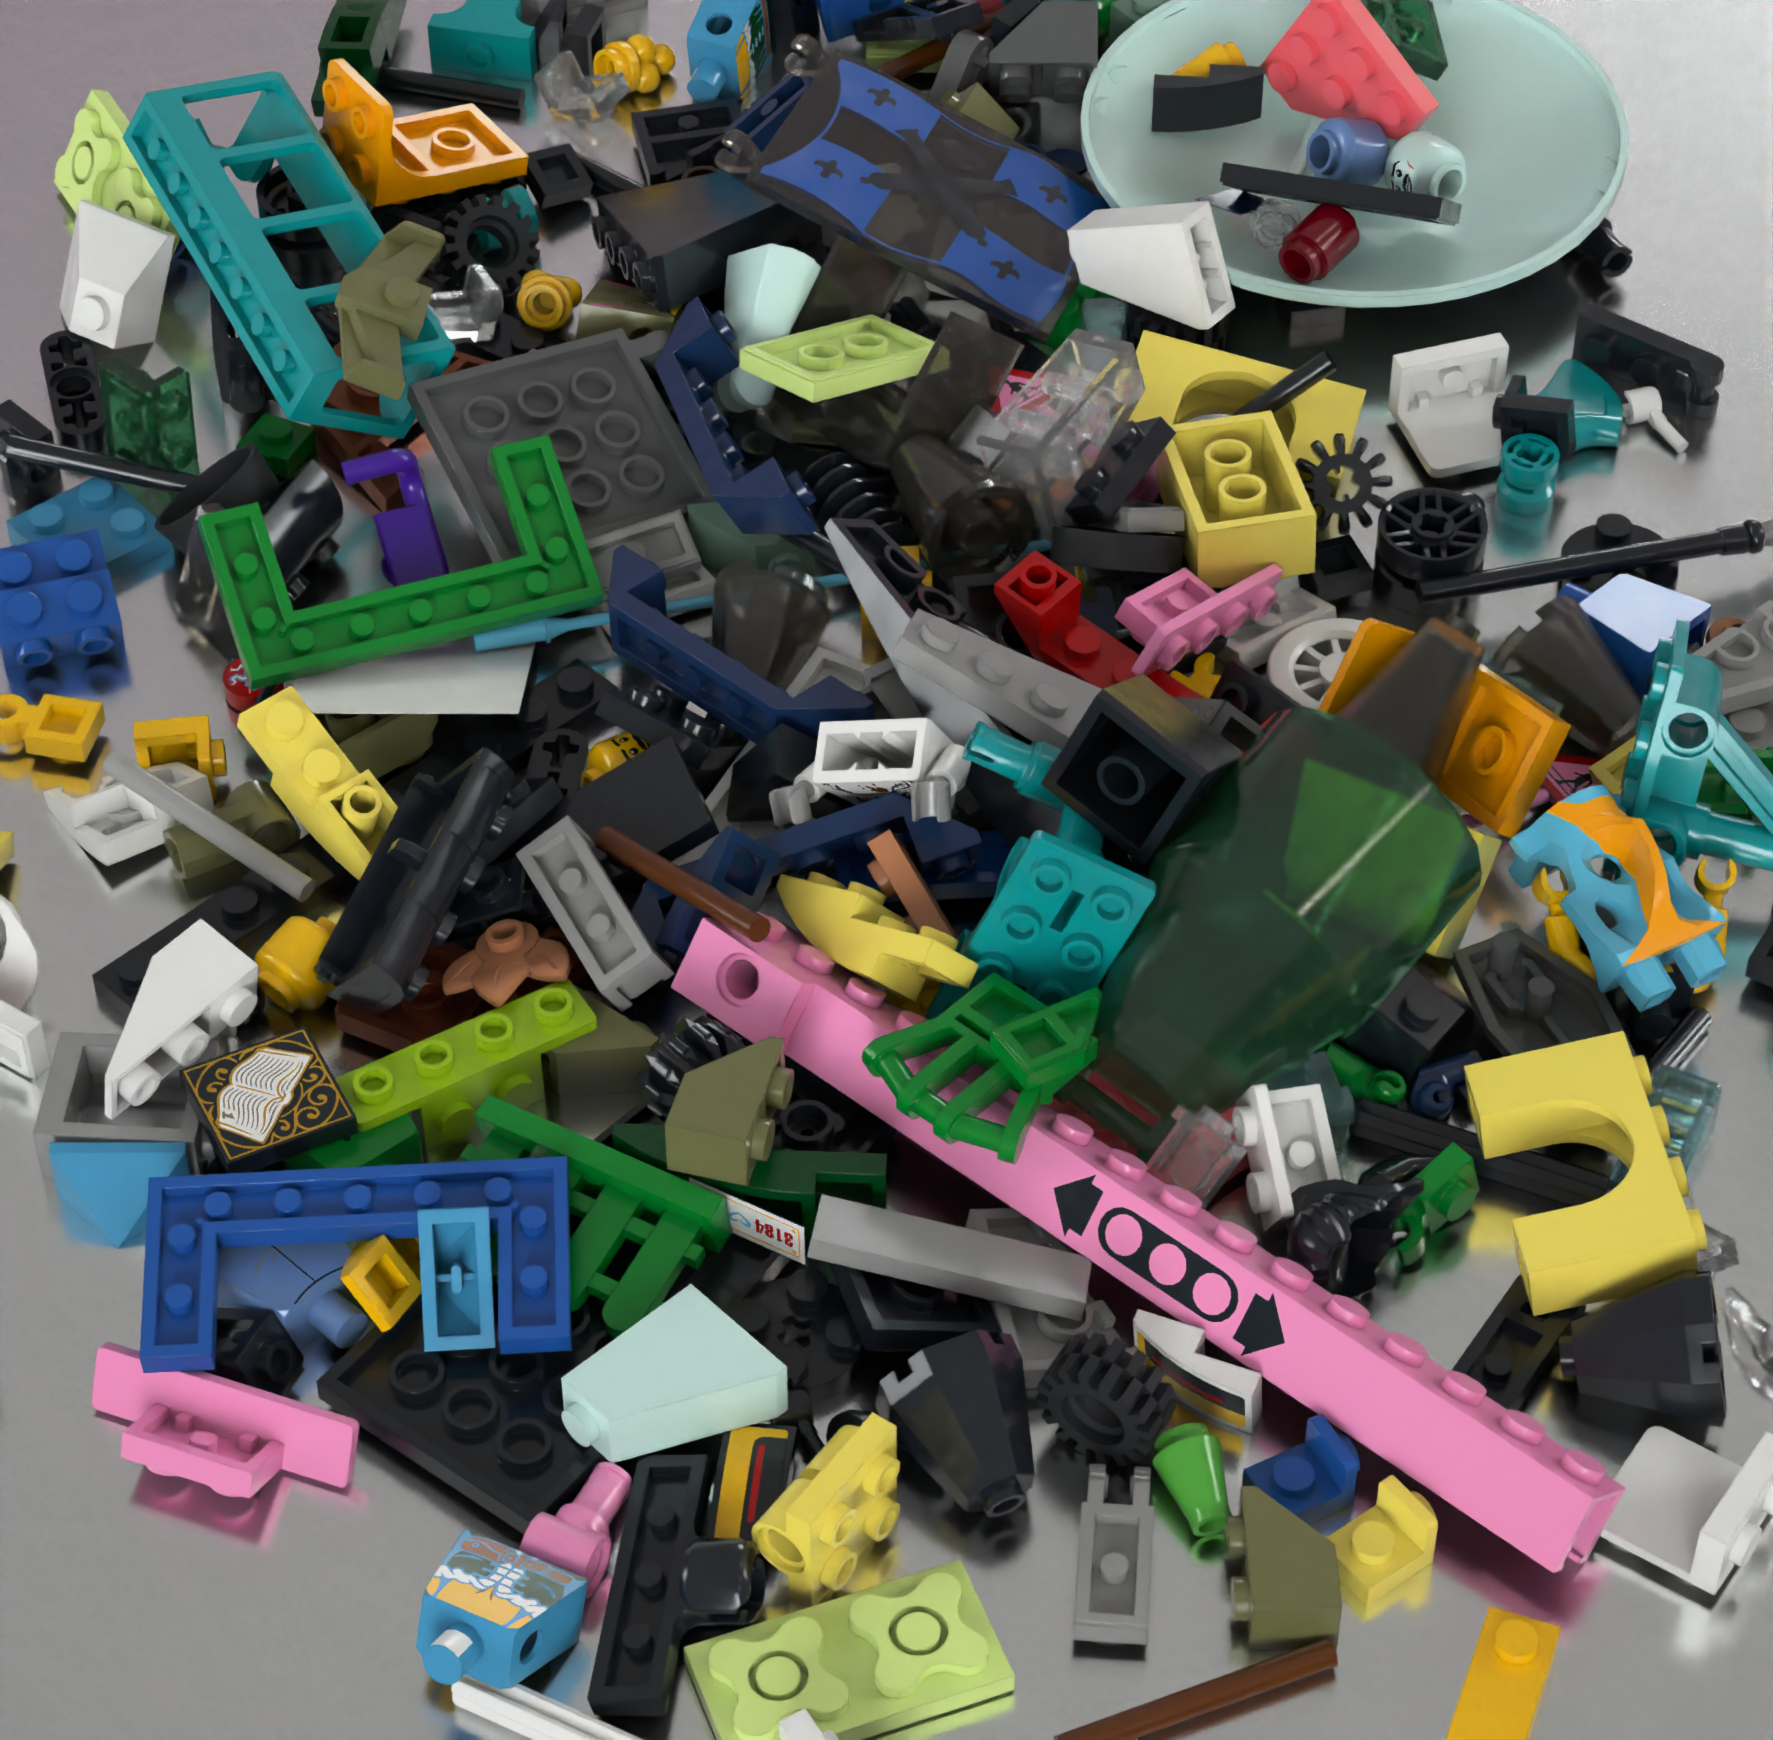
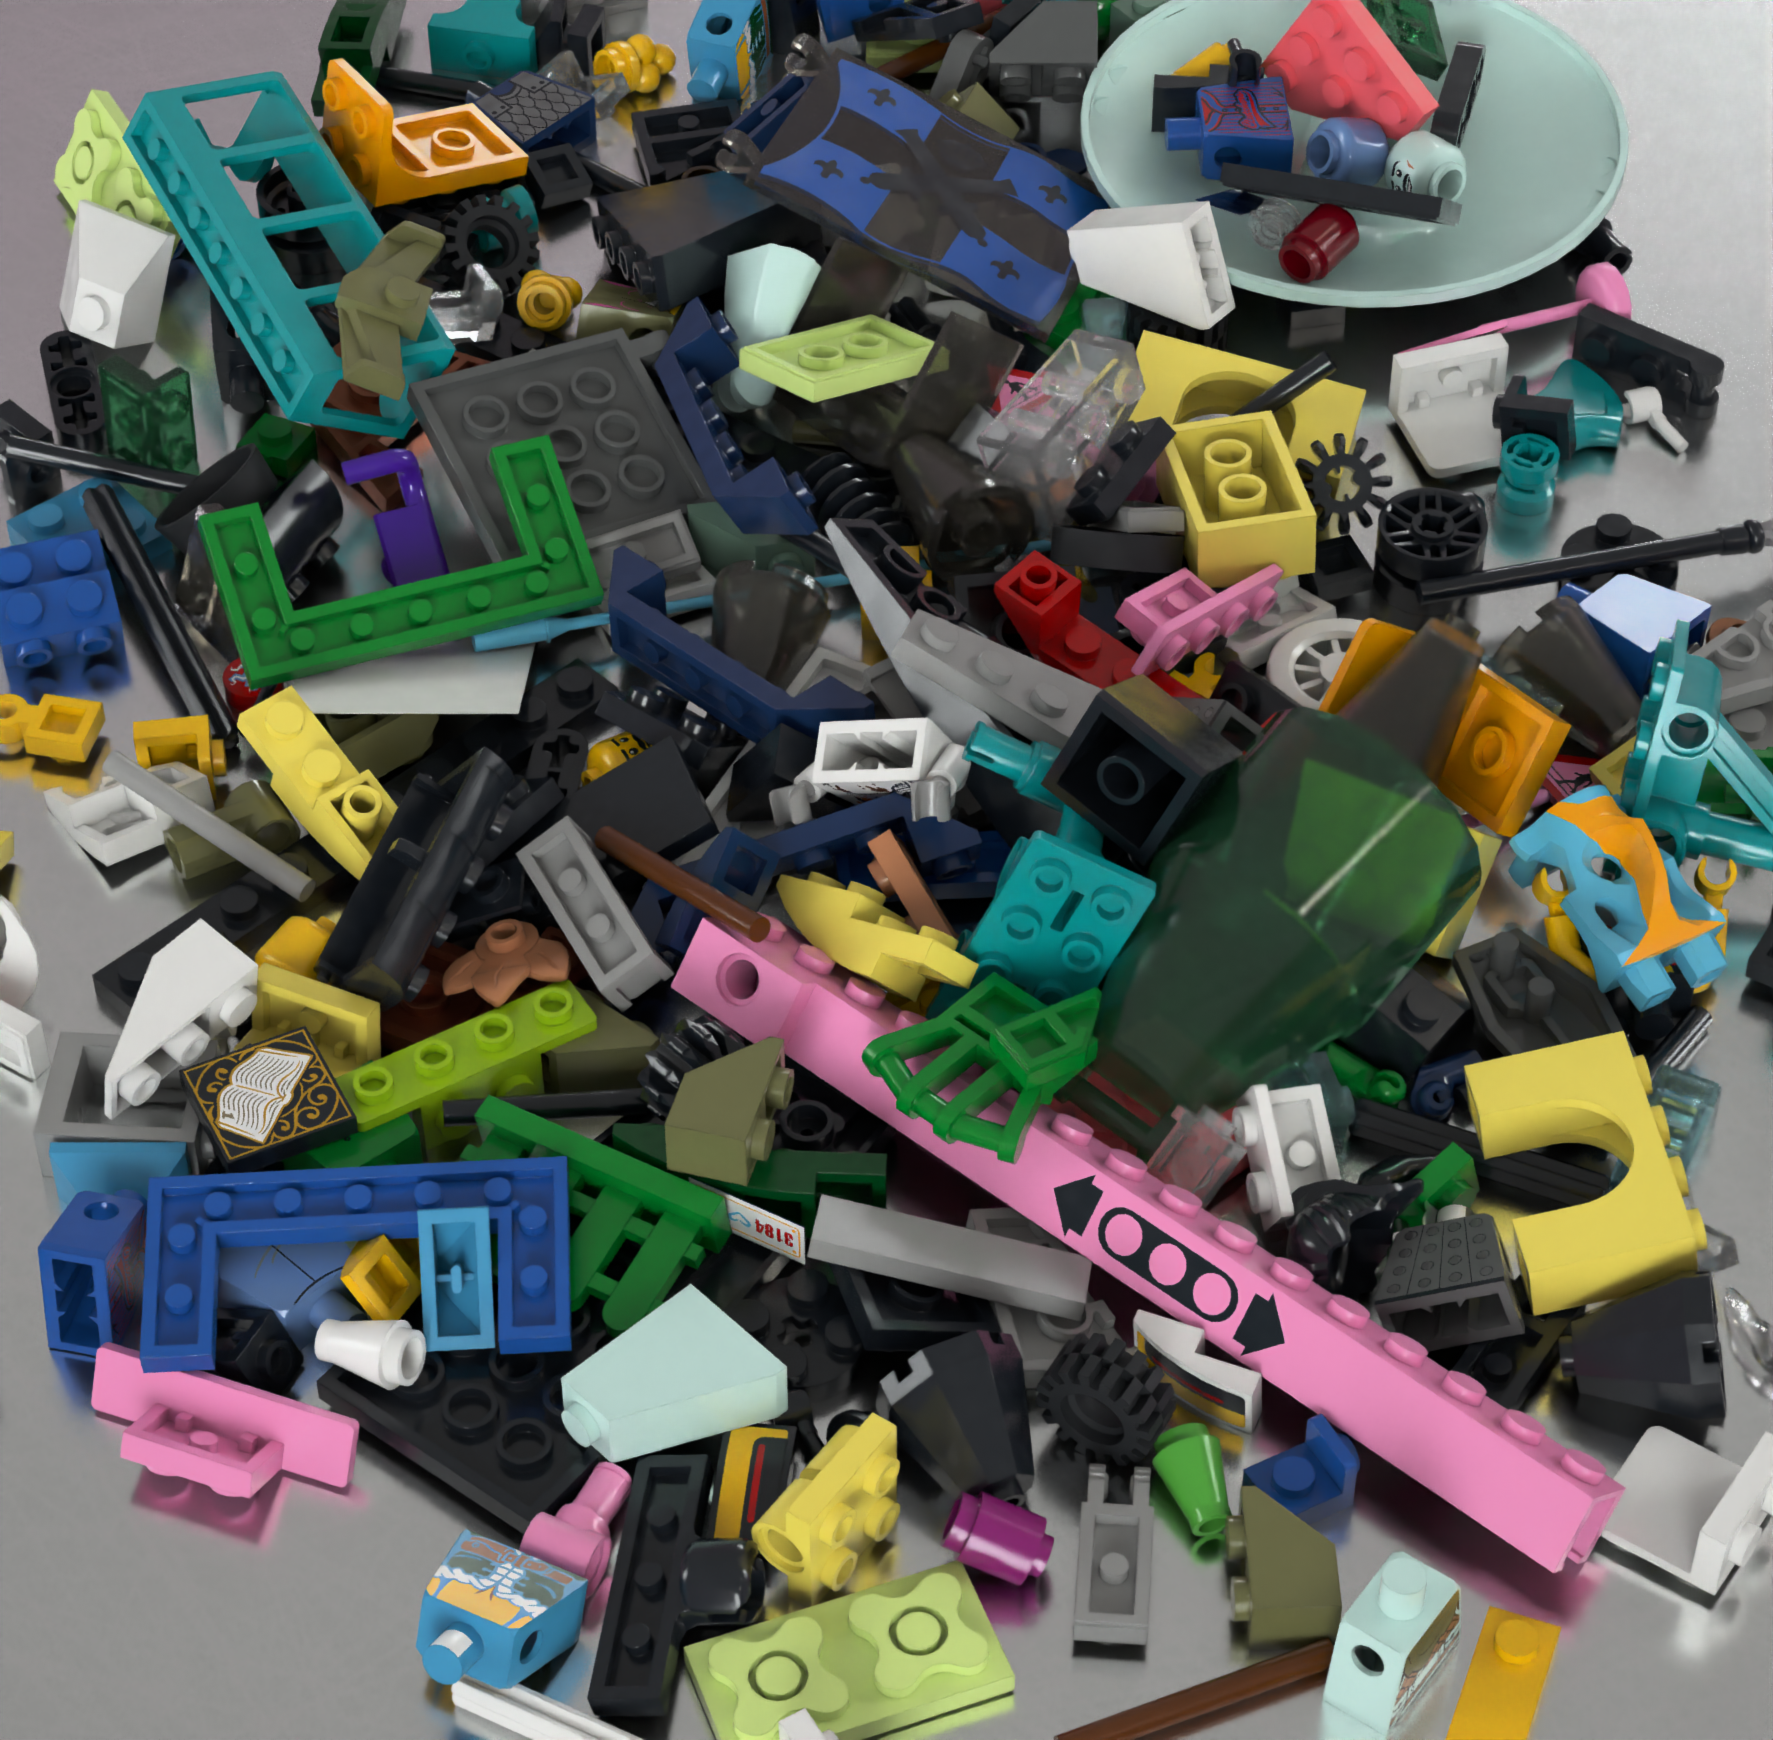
light yellow bracket [1326,1475,1438,1606] -> none
none -> blue torso [38,1189,147,1356]
none -> black axle [82,484,239,749]
none -> light yellow bracket [234,962,381,1078]
none -> white cone [314,1319,426,1390]
none -> black bar [442,1088,647,1127]
none -> torso [465,71,597,186]
none -> magenta brick [940,1491,1054,1586]
none -> blue torso [1165,77,1294,180]
none -> black hand [1227,38,1262,87]
none -> light aqua torso [1322,1551,1461,1737]
none -> dark grey torso [1374,1204,1525,1351]
none -> bright pink piece [1398,262,1632,354]
none -> black beam [1430,41,1486,149]

